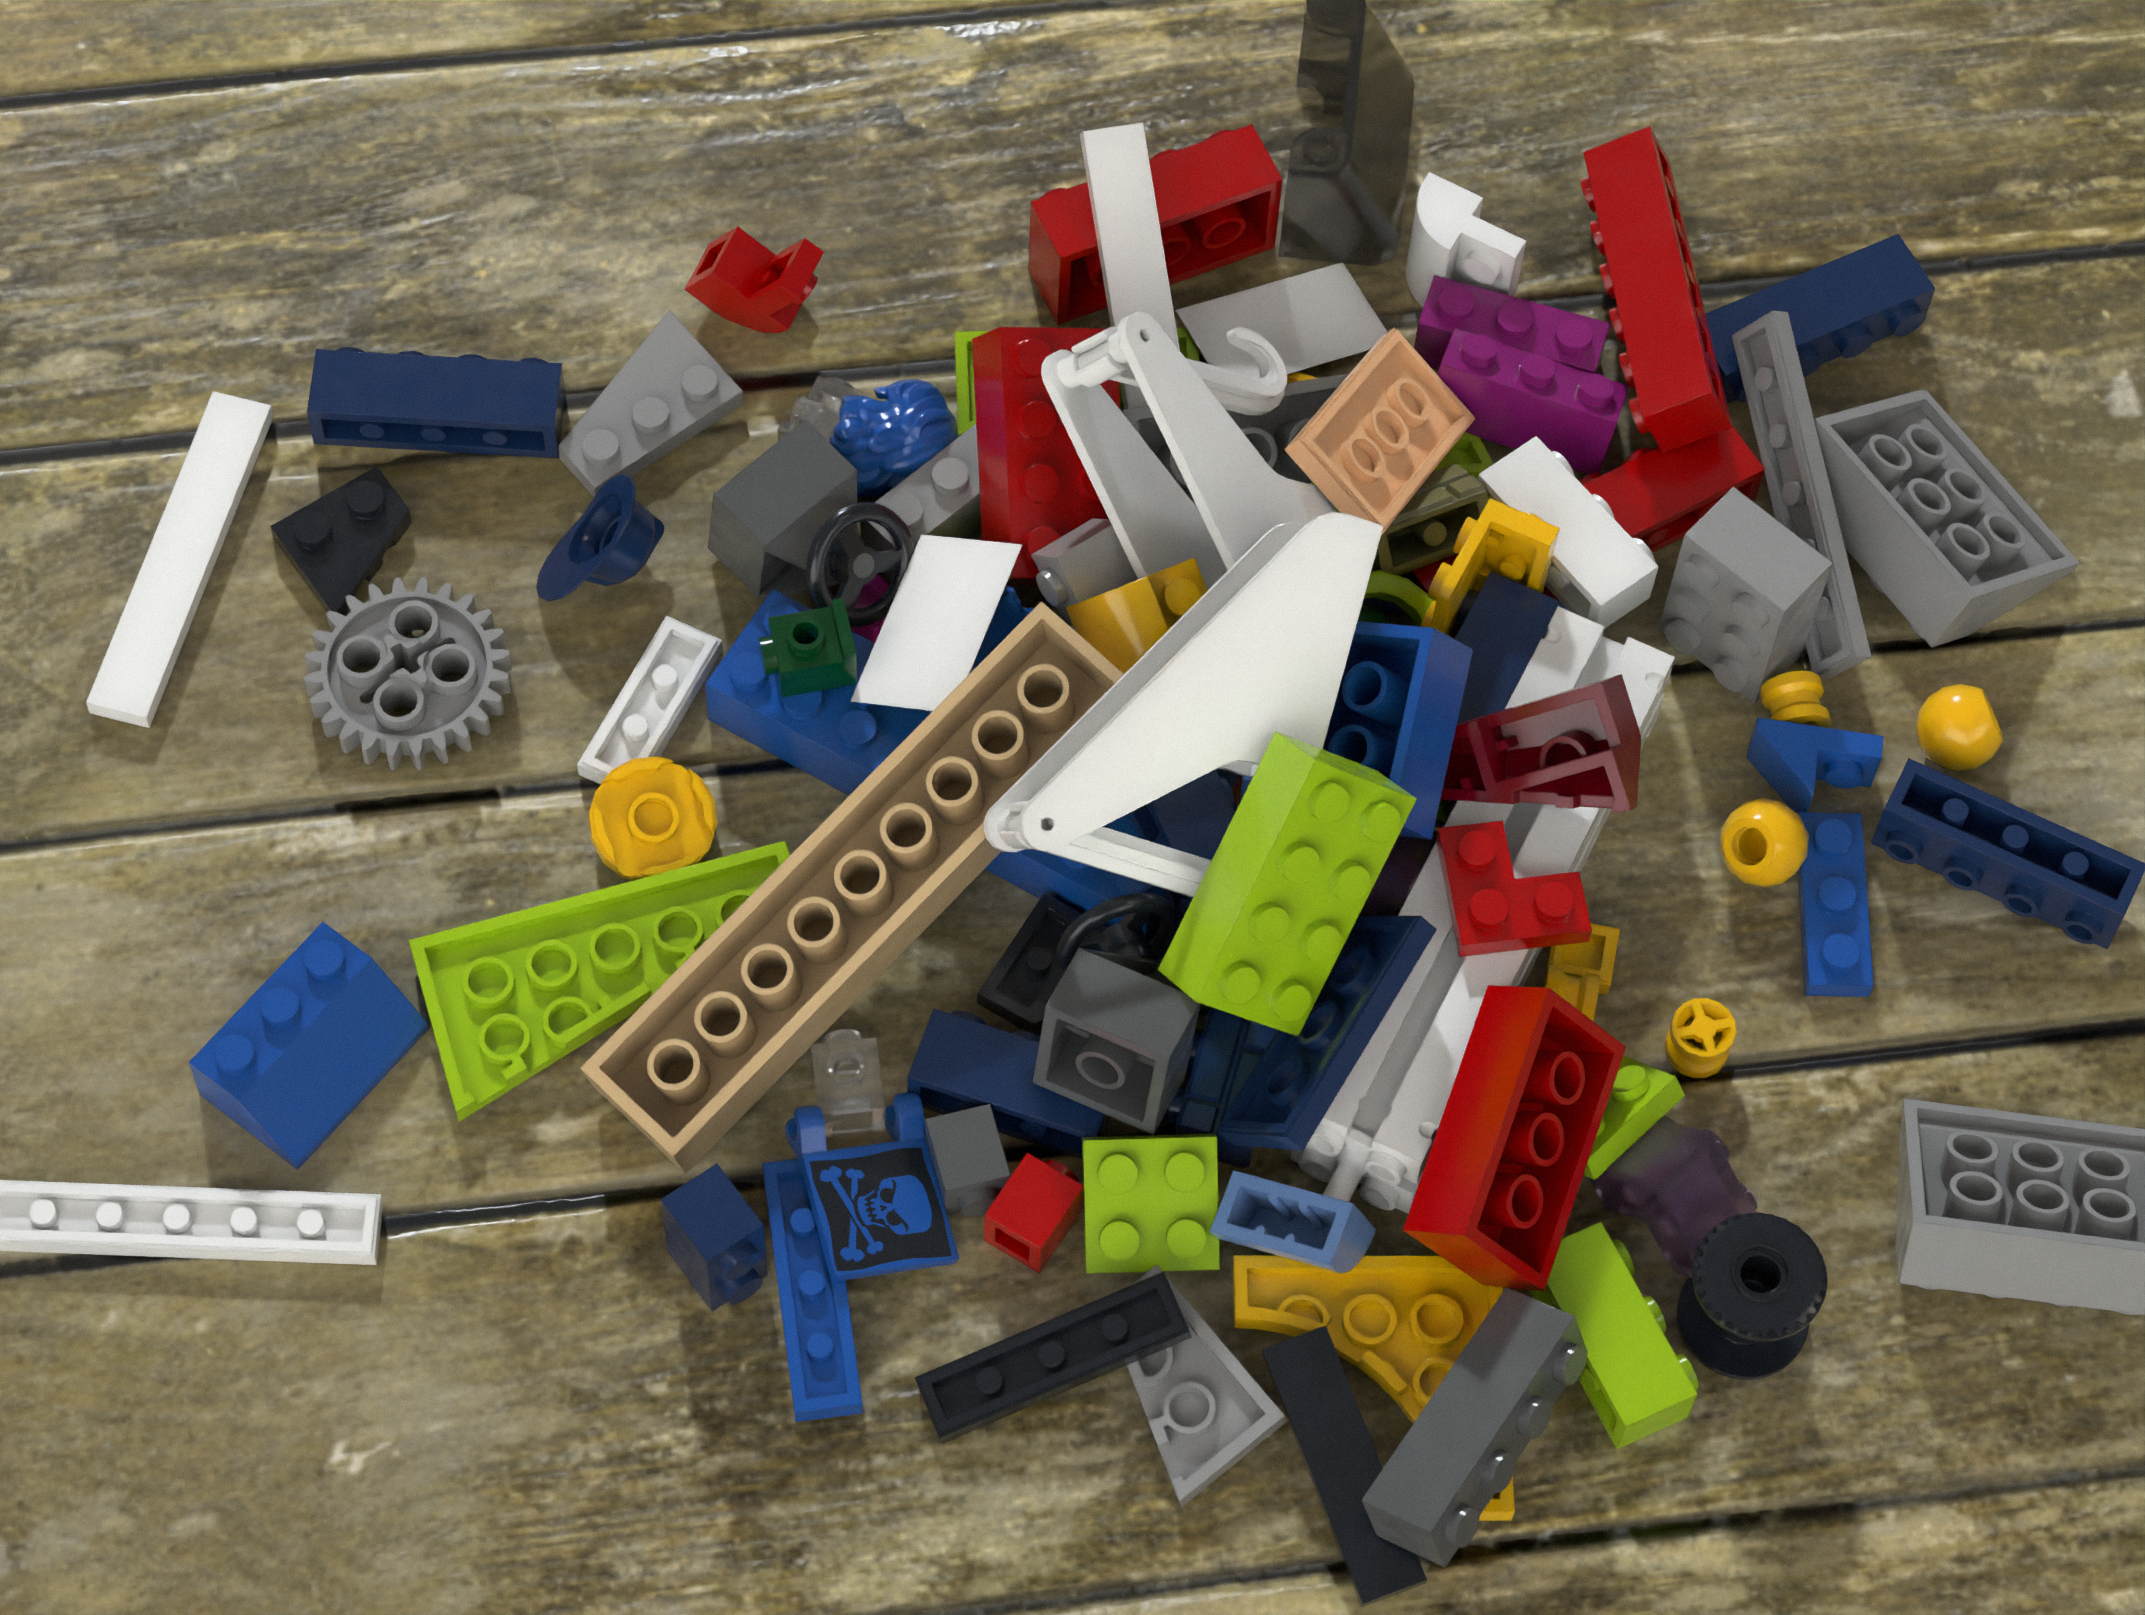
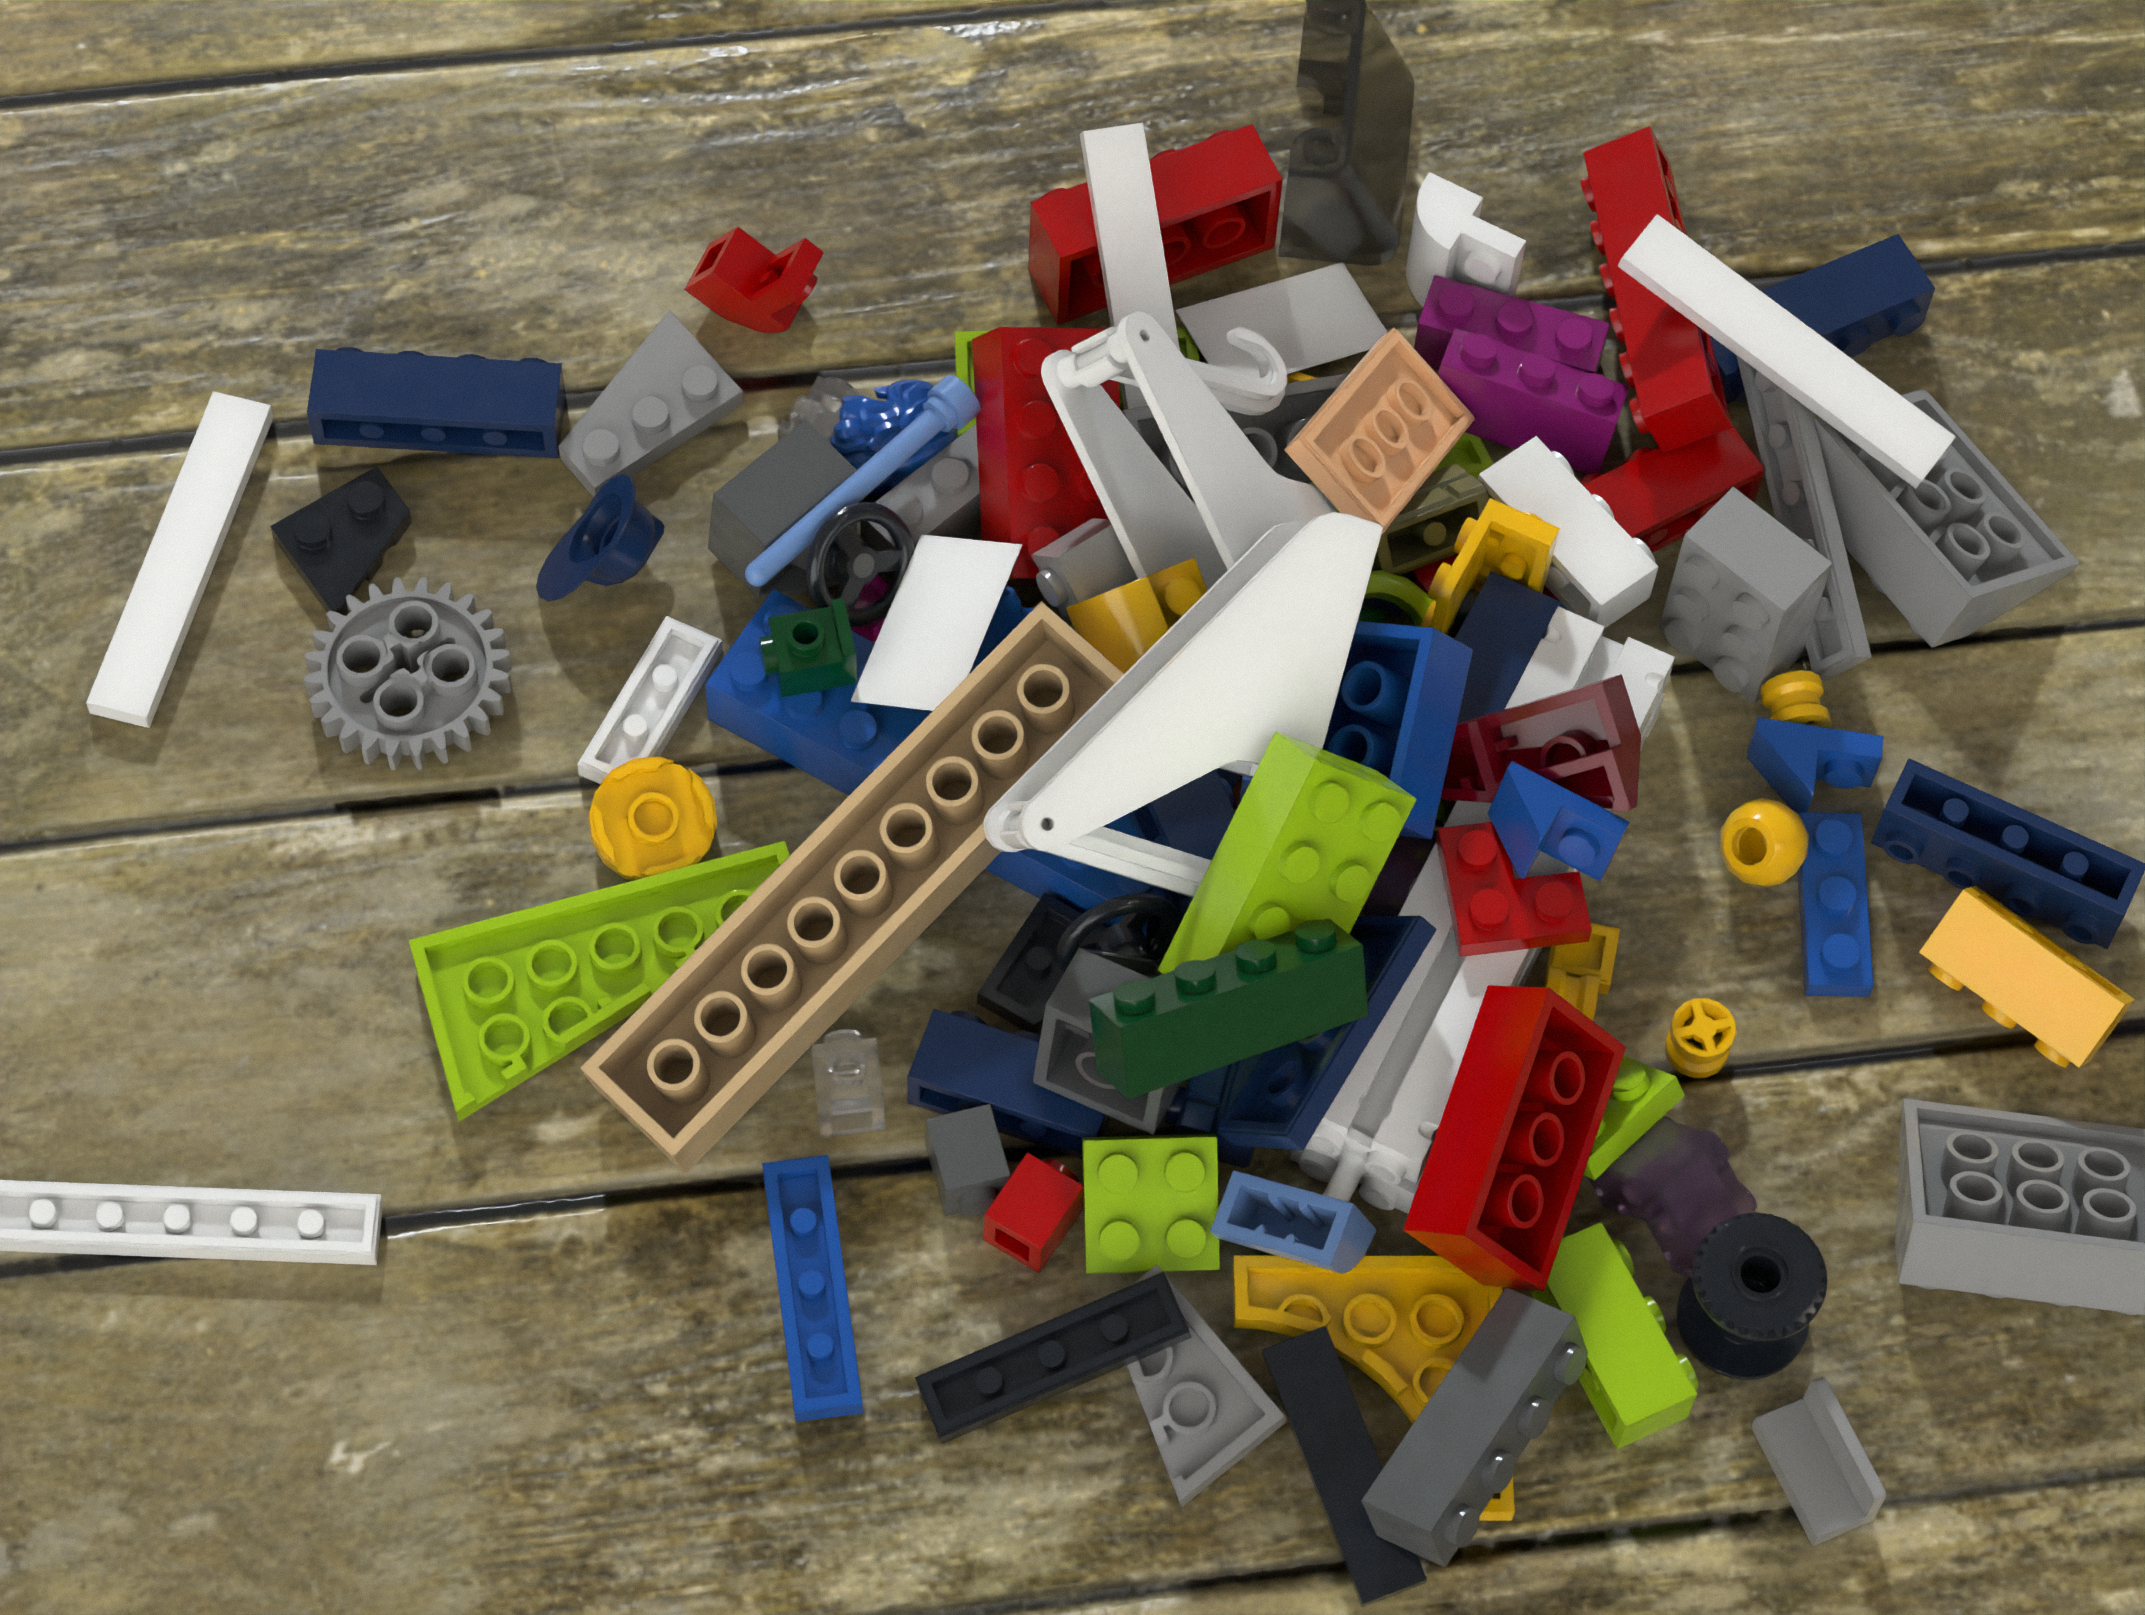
blue slope [189,922,429,1170] -> none
dark blue brick [661,1163,767,1312] -> none
flag [785,1092,959,1282] -> none
yellow piece [1915,684,2003,771] -> none
none -> medium blue piece [745,375,981,587]
none -> dark green brick [1089,918,1368,1099]
none -> blue slope [1487,761,1630,881]
none -> white tile [1617,214,1956,489]
none -> light grey panel [1751,1376,1886,1546]
none -> yellow brick [1919,886,2135,1068]

